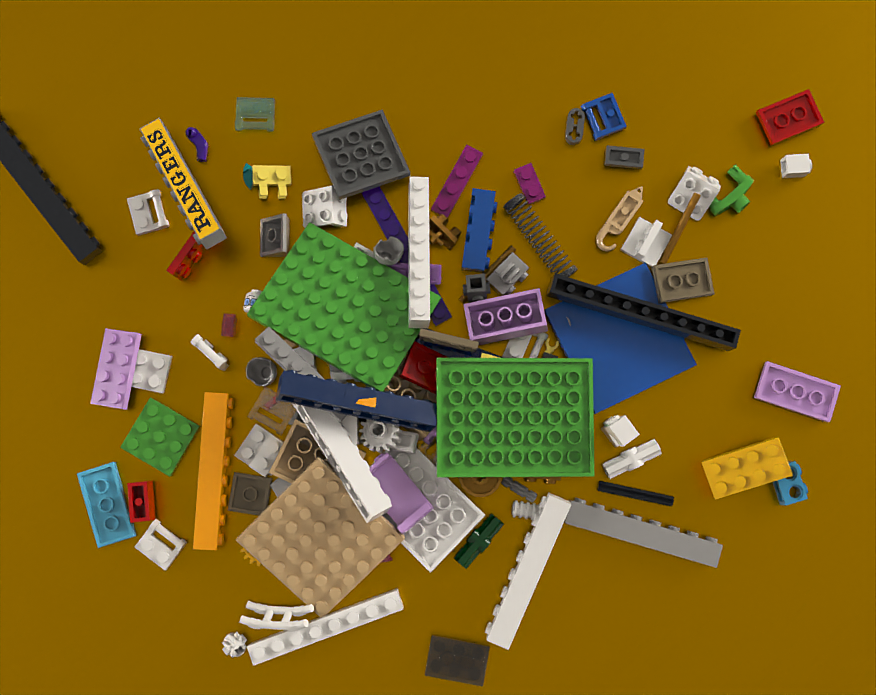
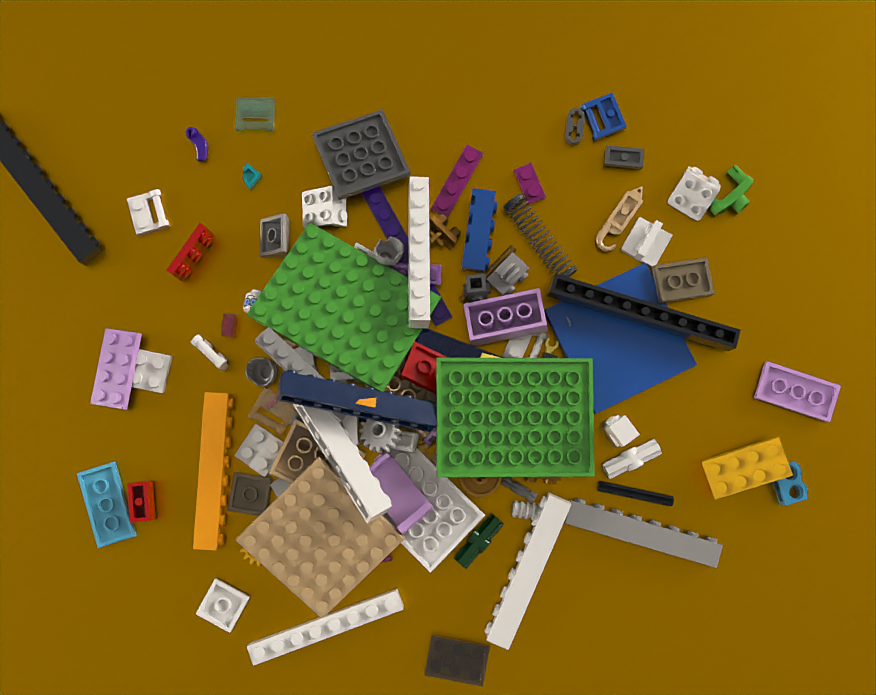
bright green plate [120,397,201,477] -> none
white plate [135,519,187,570] -> none
brick [140,118,227,249] -> none
white gear [222,632,247,658] -> none
white piece [239,601,314,632] -> none
light yellow plate [252,165,291,199] -> none
dark tan tile [419,328,479,353] -> none
pearl gold bar [659,192,701,264] -> none
red plate [756,89,825,146] -> none
white brick [780,154,812,178] -> none
none -> white plate [196,578,250,633]

